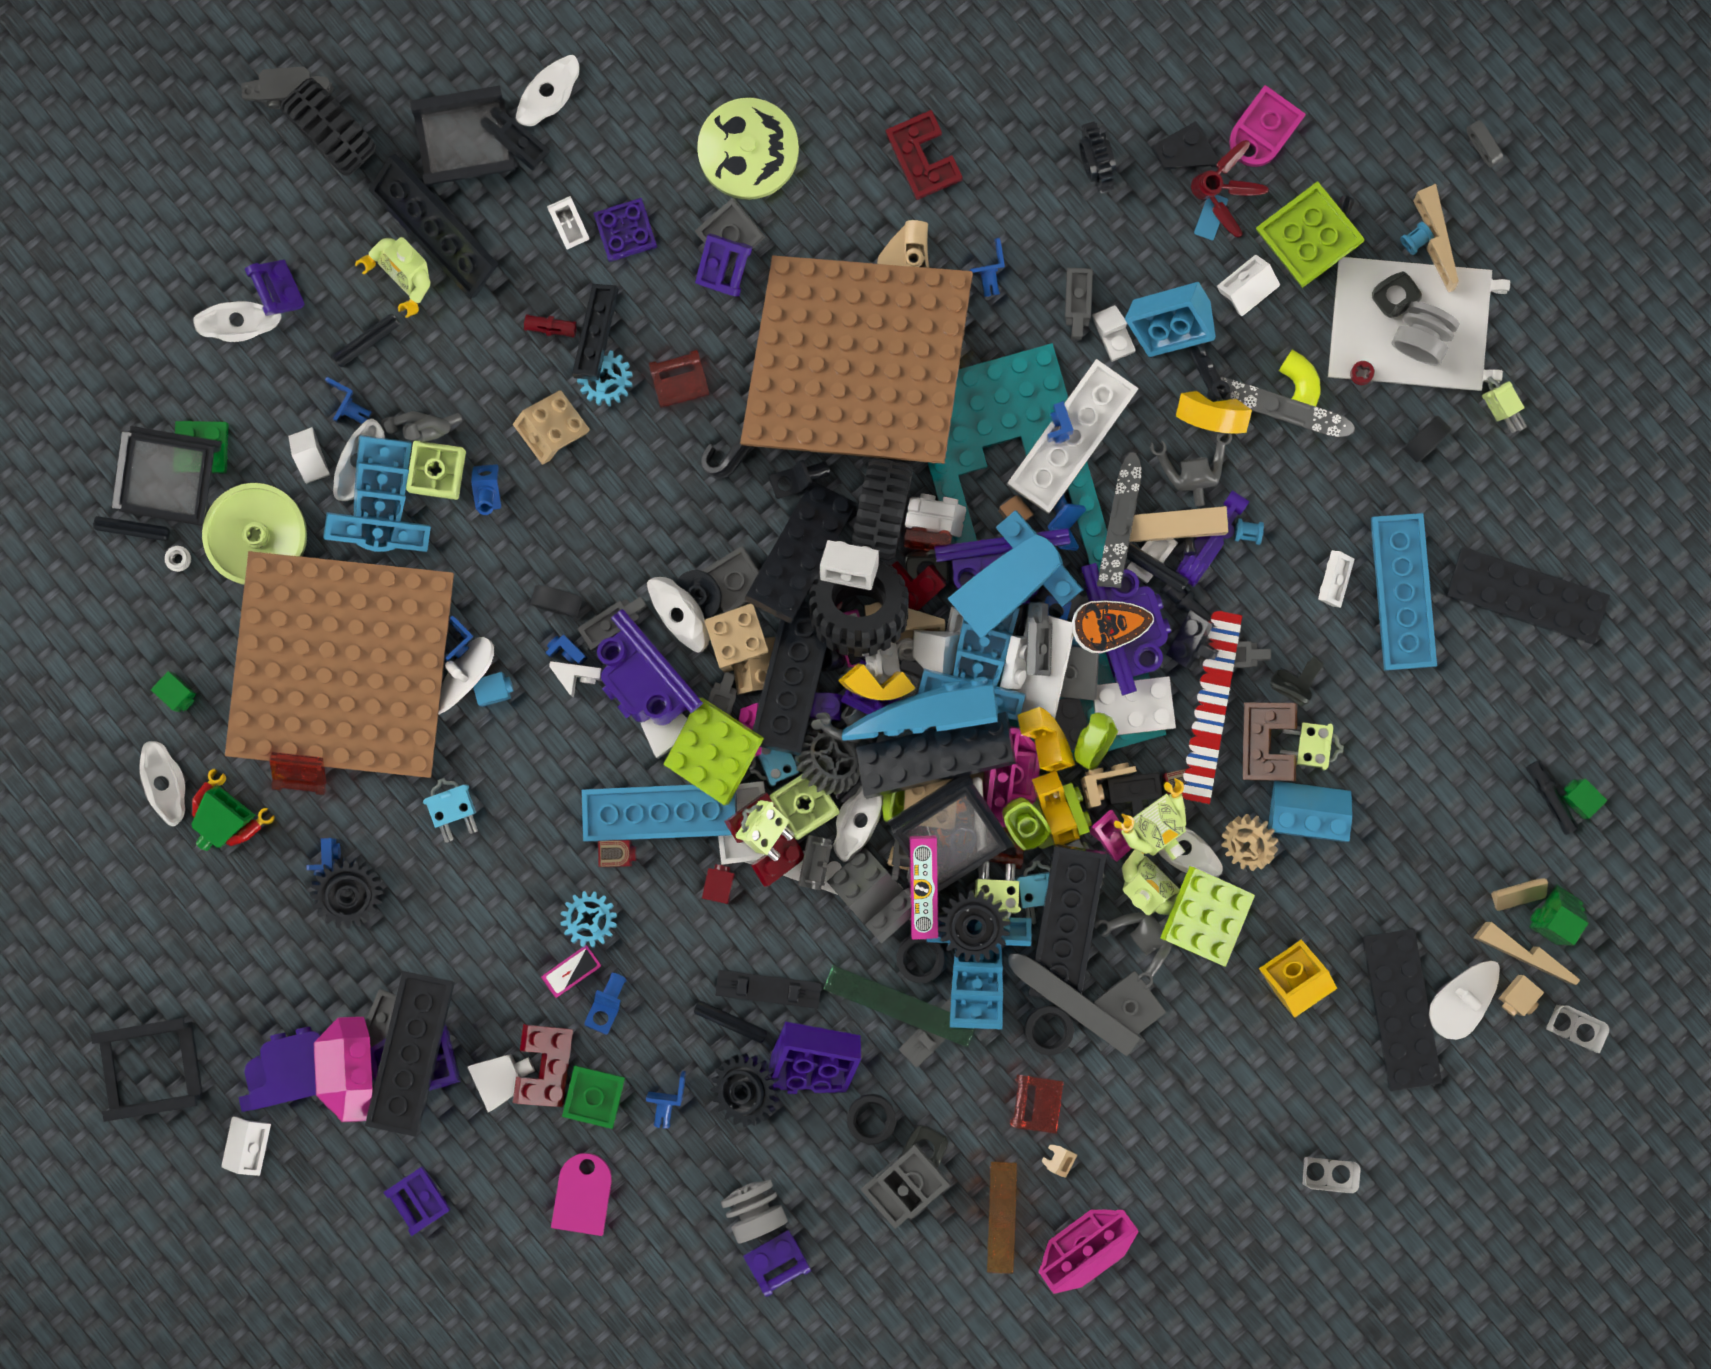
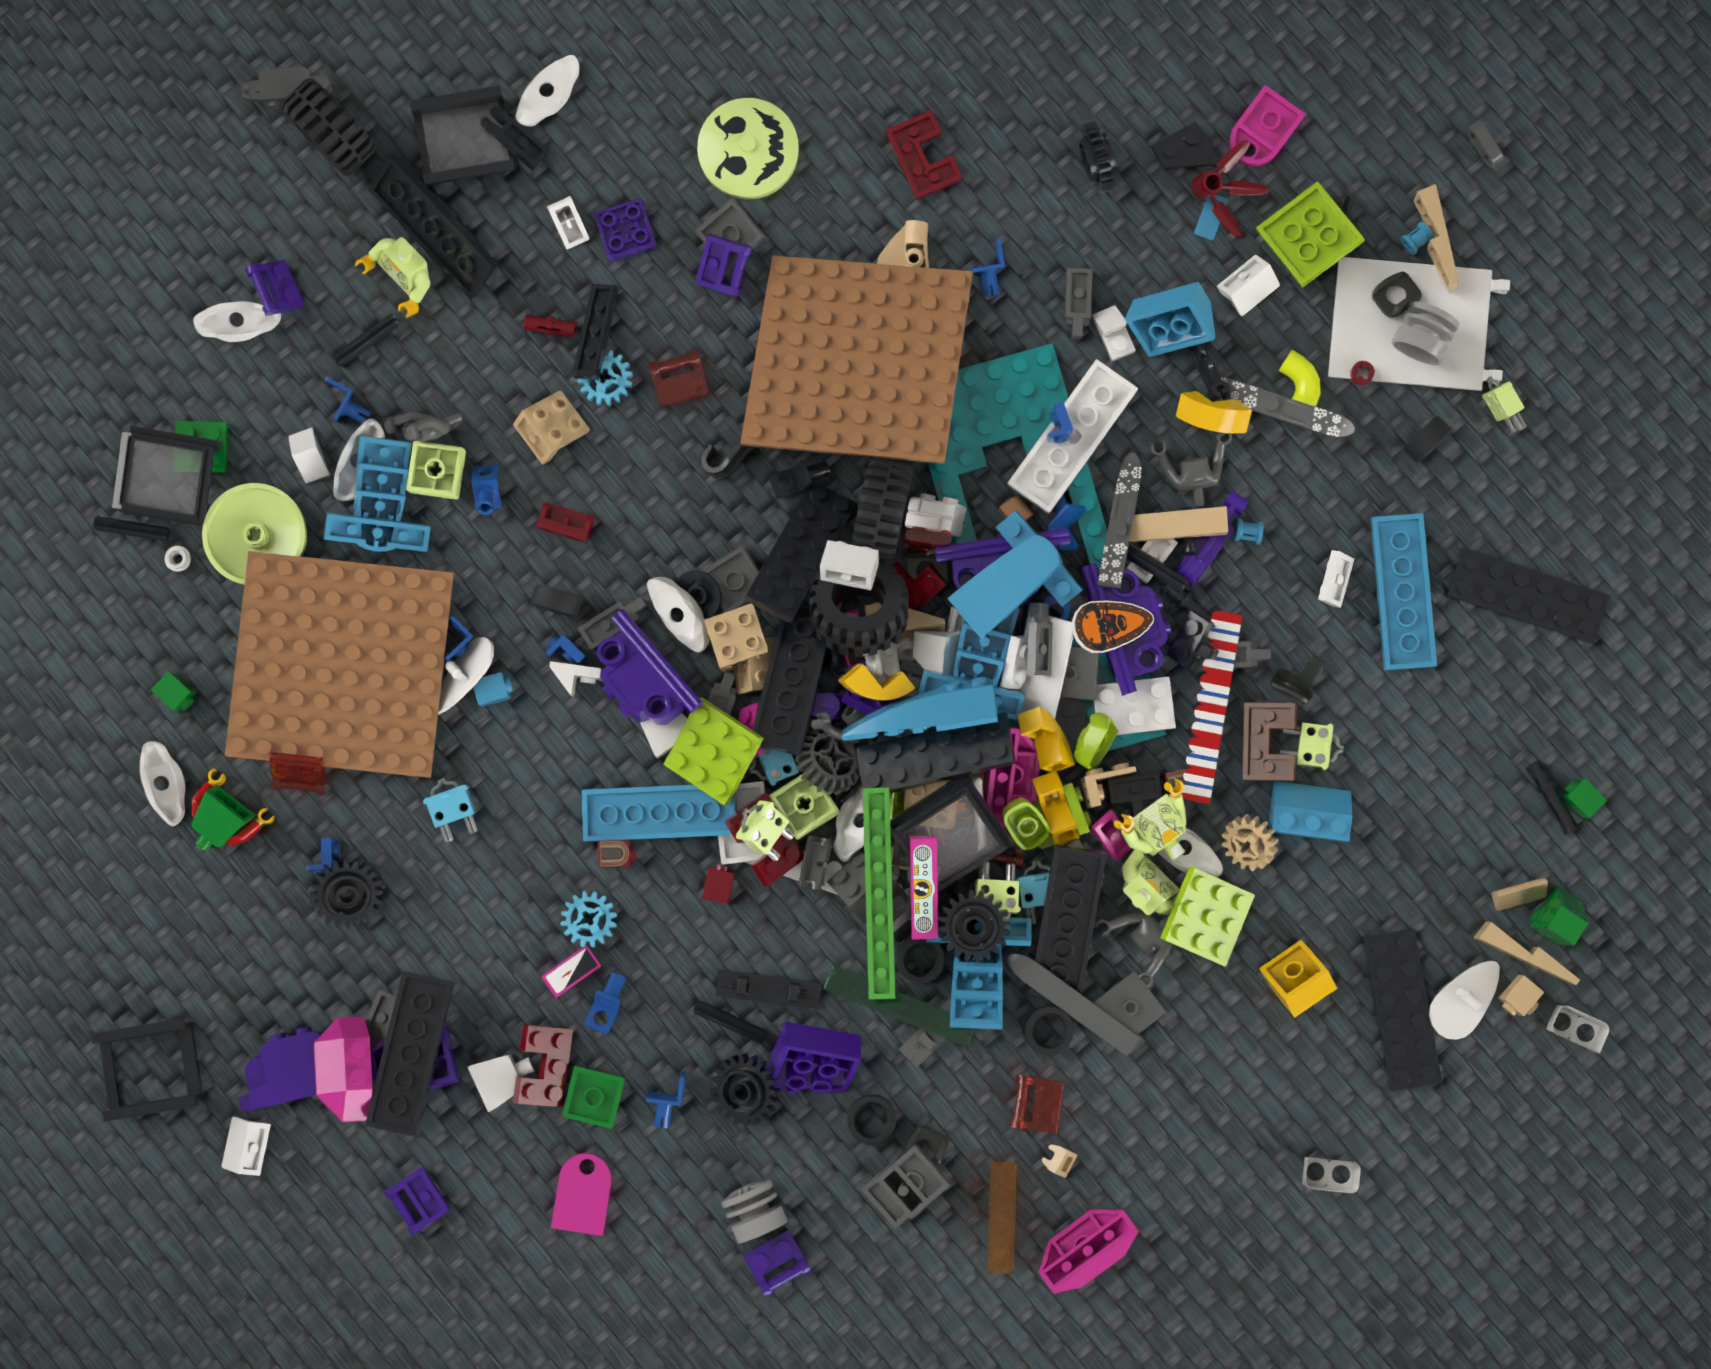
none -> dark red hinge [536,502,596,544]
none -> bright green plate [863,787,895,999]

